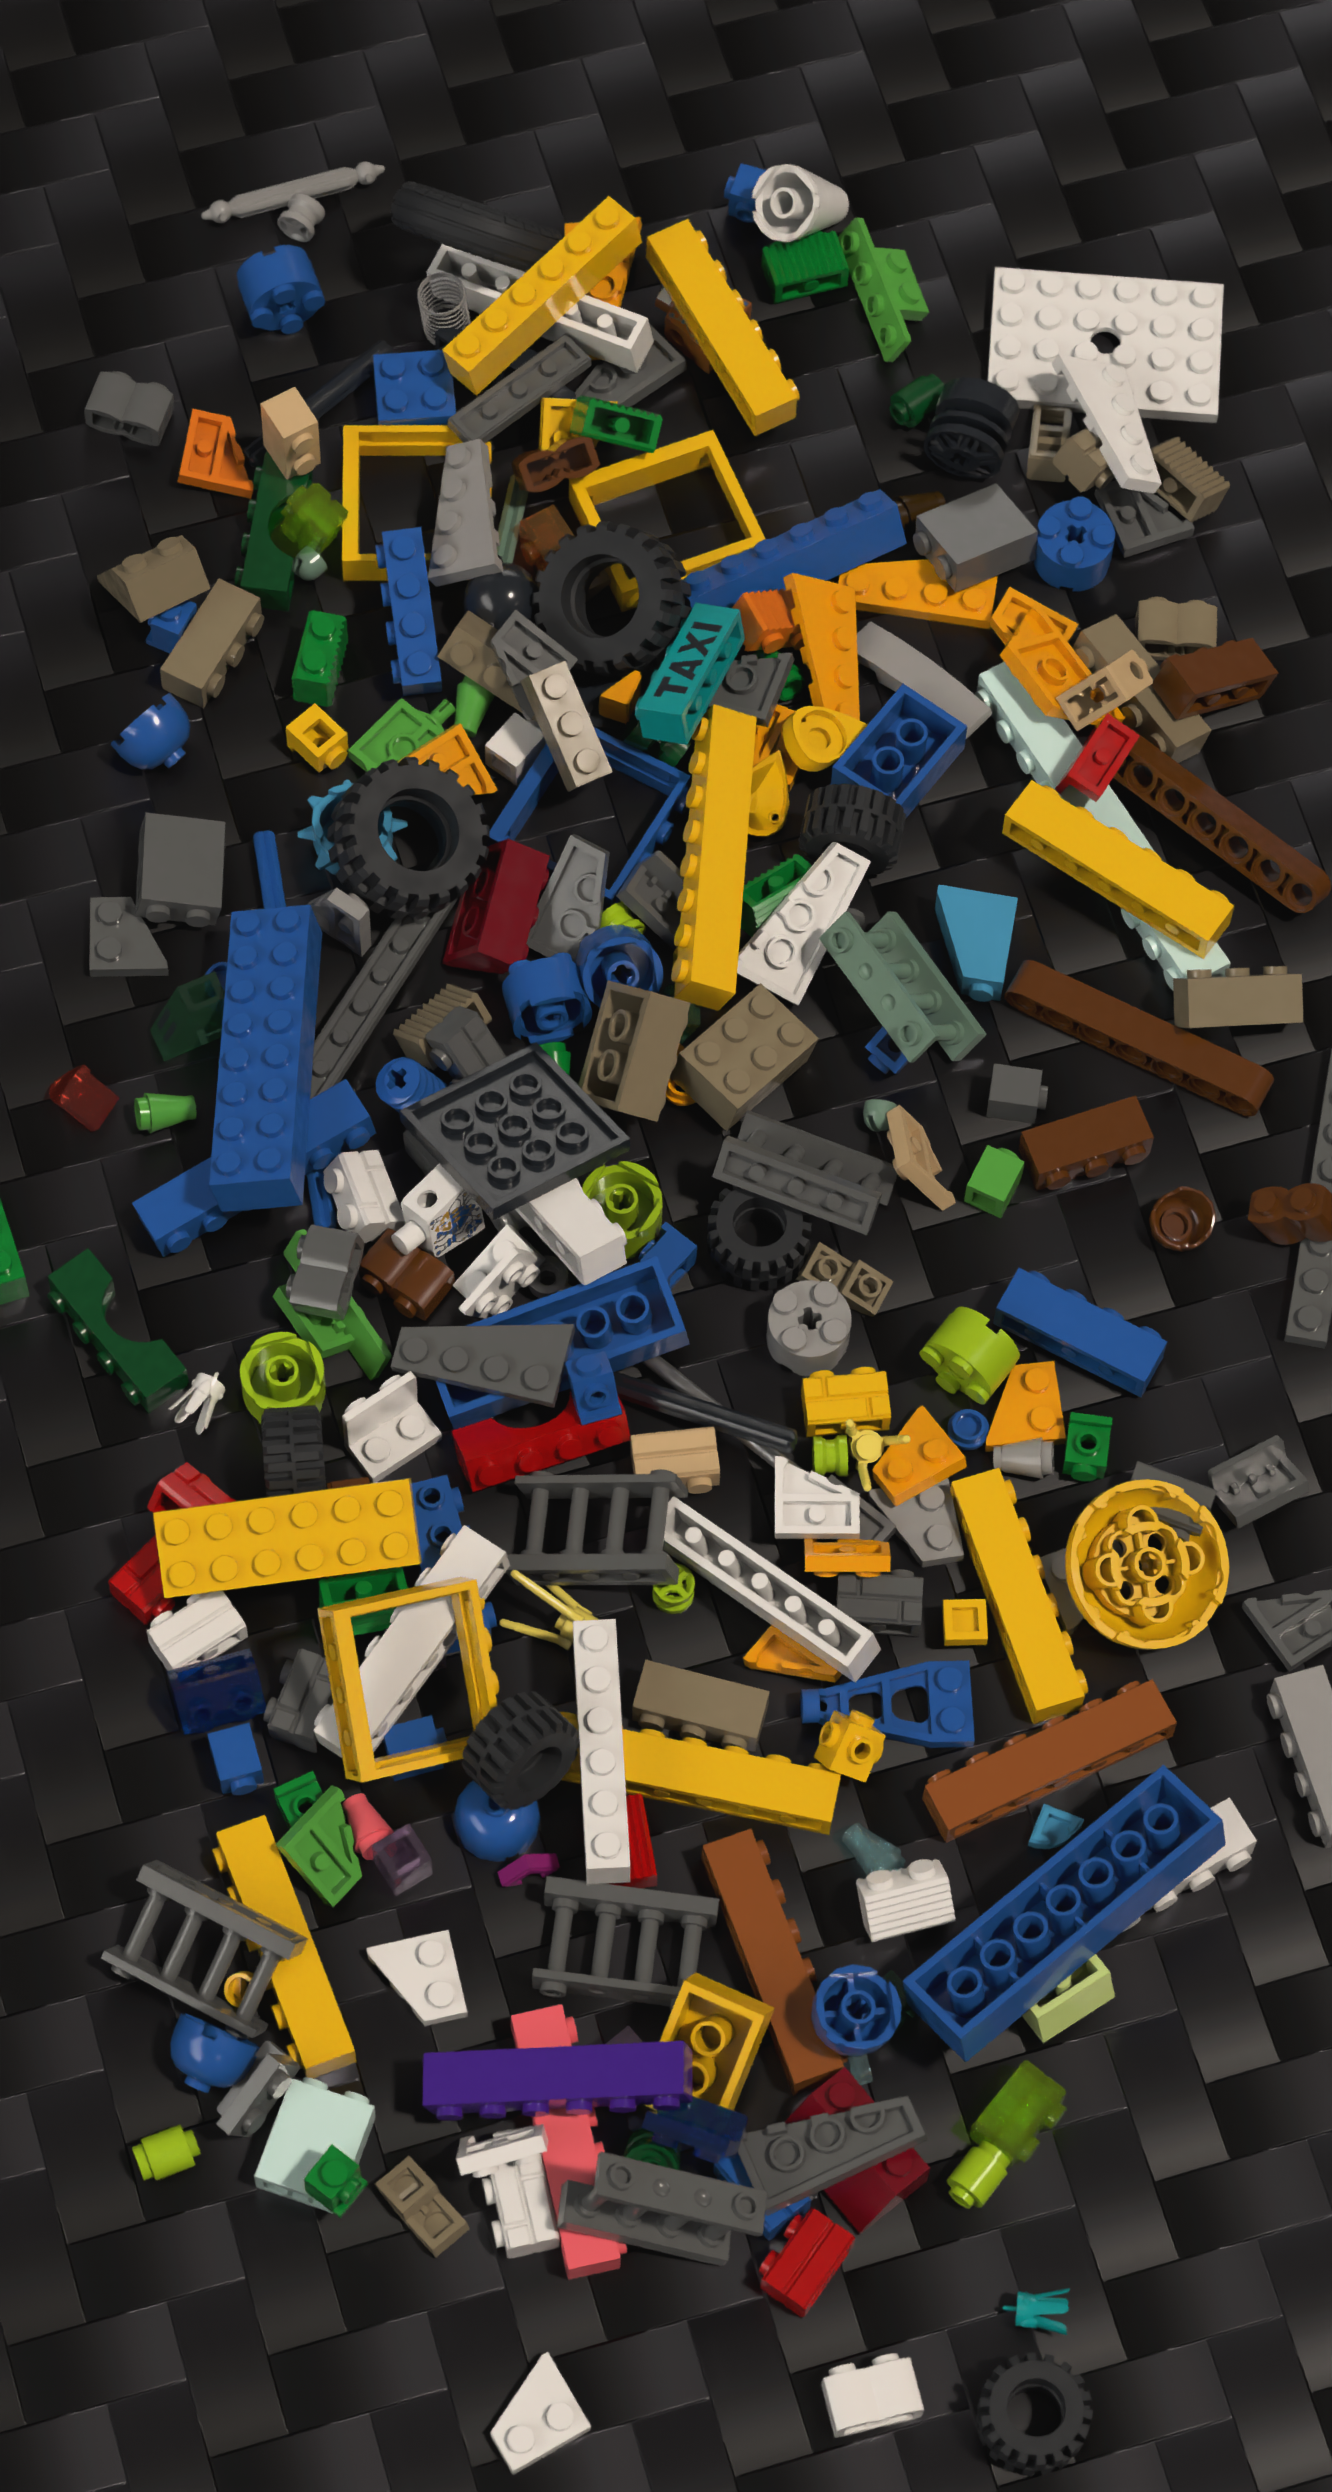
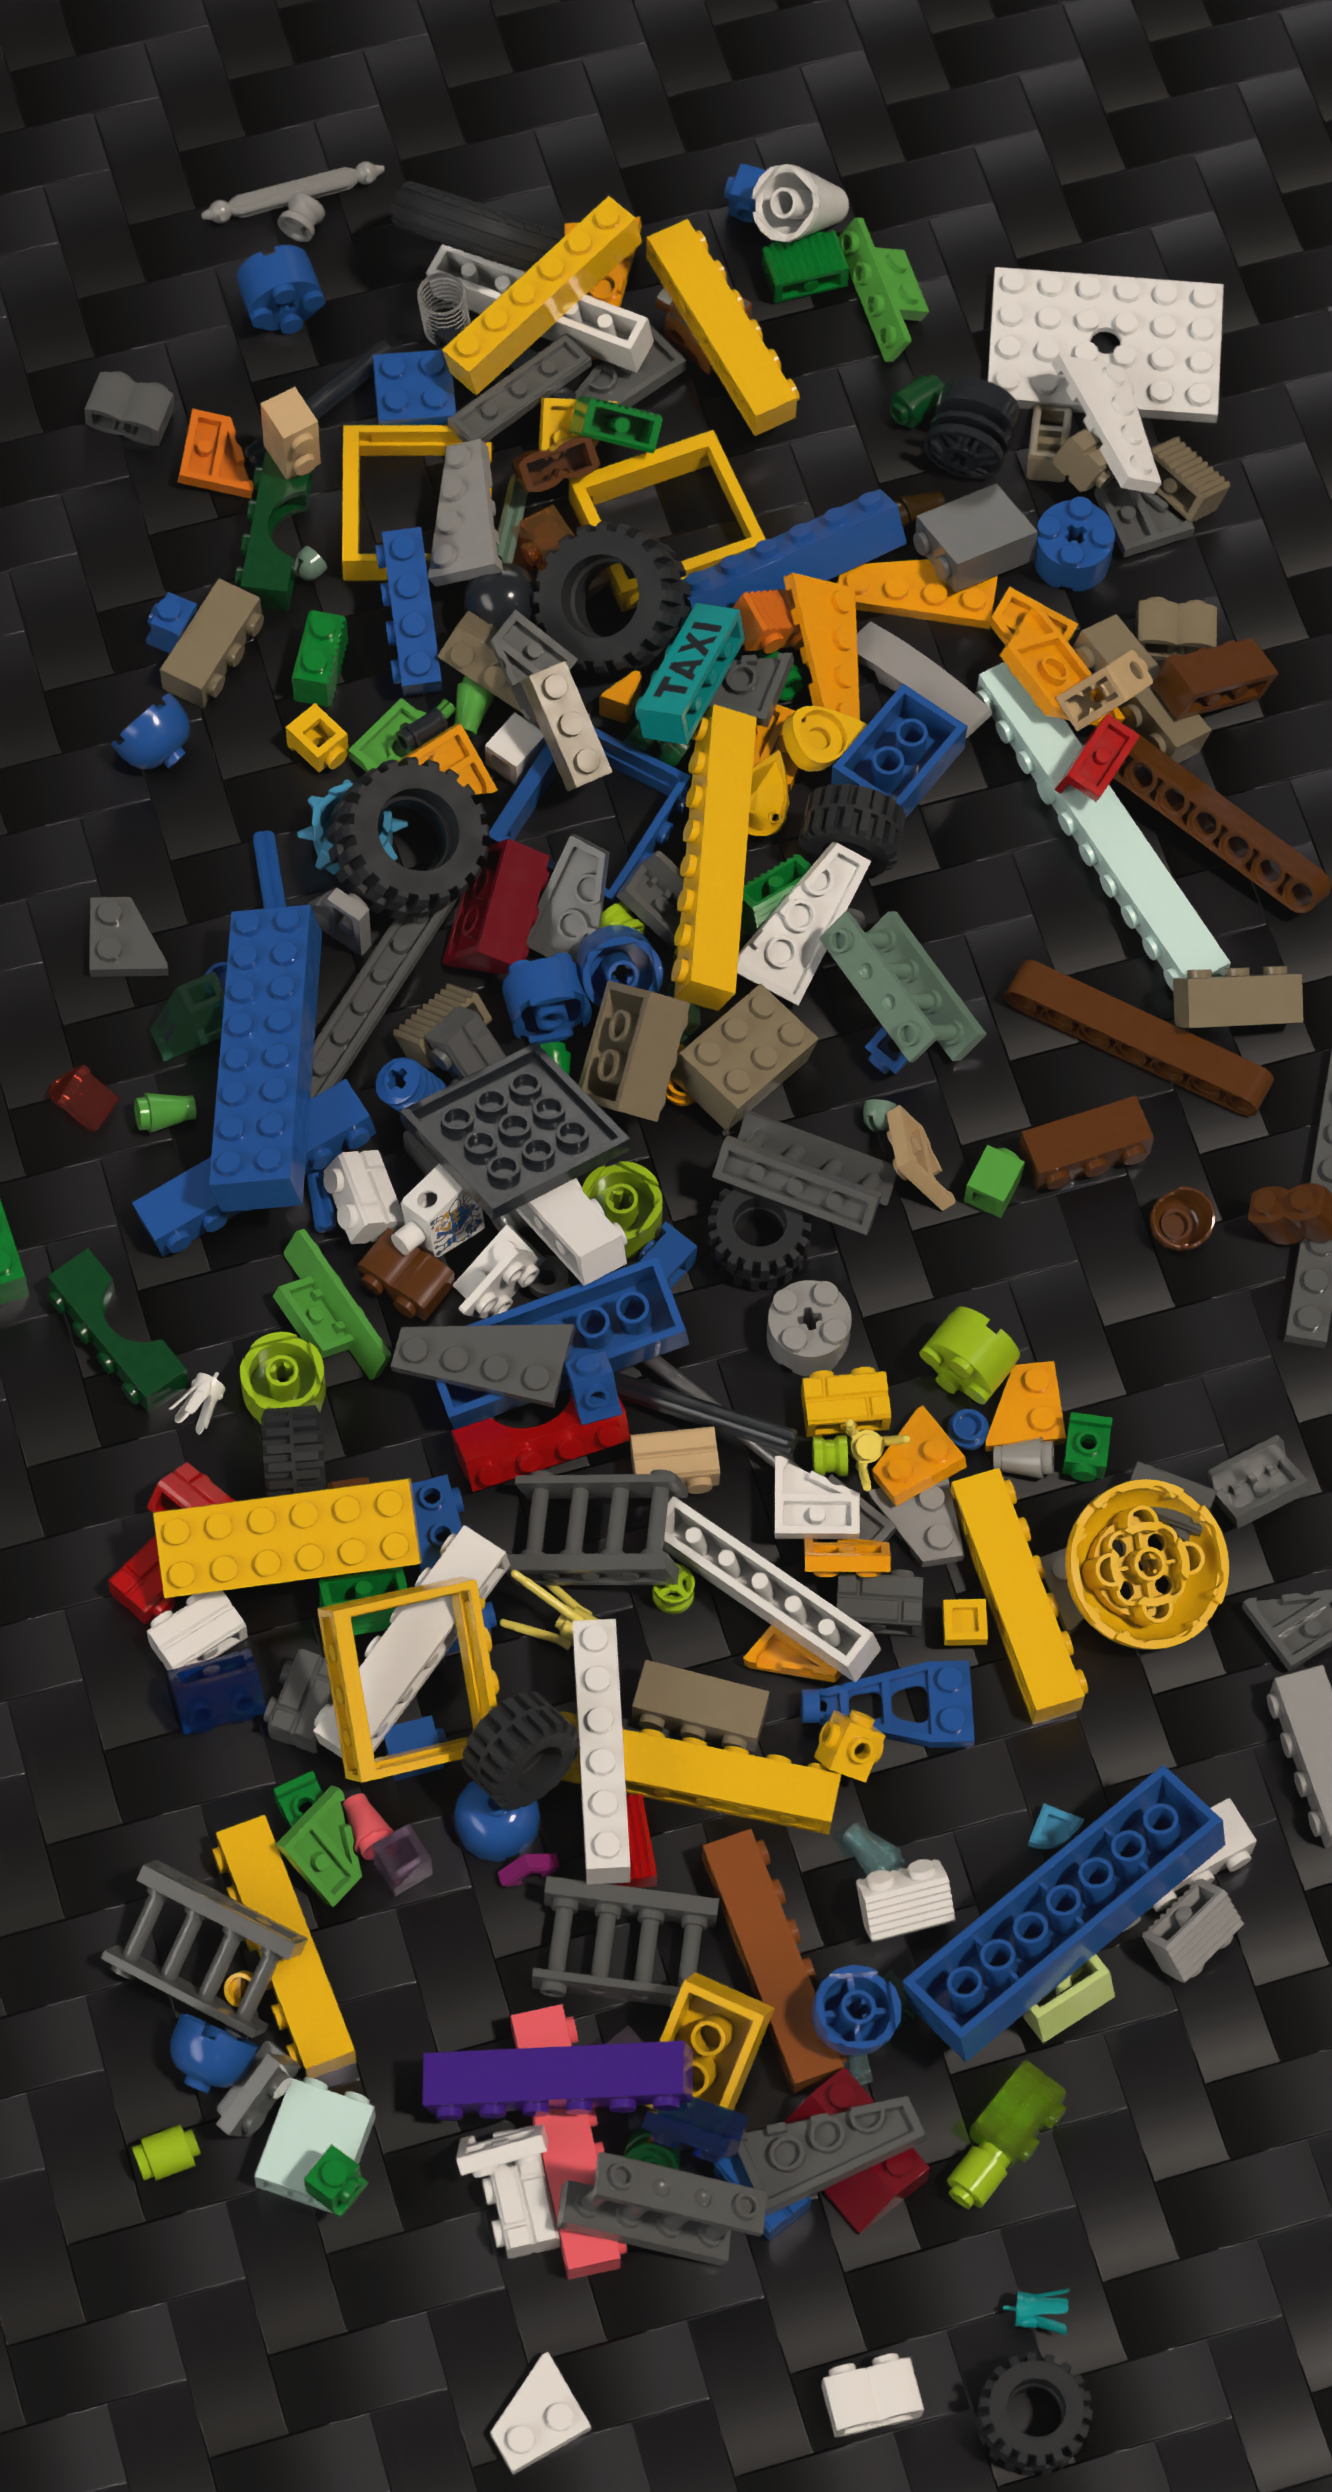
dark tan slope [97,535,211,623] -> none
dark grey brick [135,812,225,927] -> none
blue brick [208,1723,264,1795] -> none
clear neon green brick [281,483,348,554] -> none
dark grey brick [286,1225,364,1320] -> none
white bracket [342,1371,442,1483] -> none
white wing [367,1930,467,2026] -> none
dark tan slope [375,2156,470,2257] -> none
red brick [758,2208,856,2318] -> none
dark tan slope [796,1241,894,1317] -> none
dark orange brick [922,1679,1177,1843] -> none
dark azure slope [935,884,1018,1002] -> none
dark grey brick [986,1063,1048,1124] -> none
blue brick [993,1268,1167,1397] -> none
yellow brick [1002,780,1234,959] -> none
none -> black pin [395,708,448,753]
none -> light grey brick [1142,1878,1245,1983]

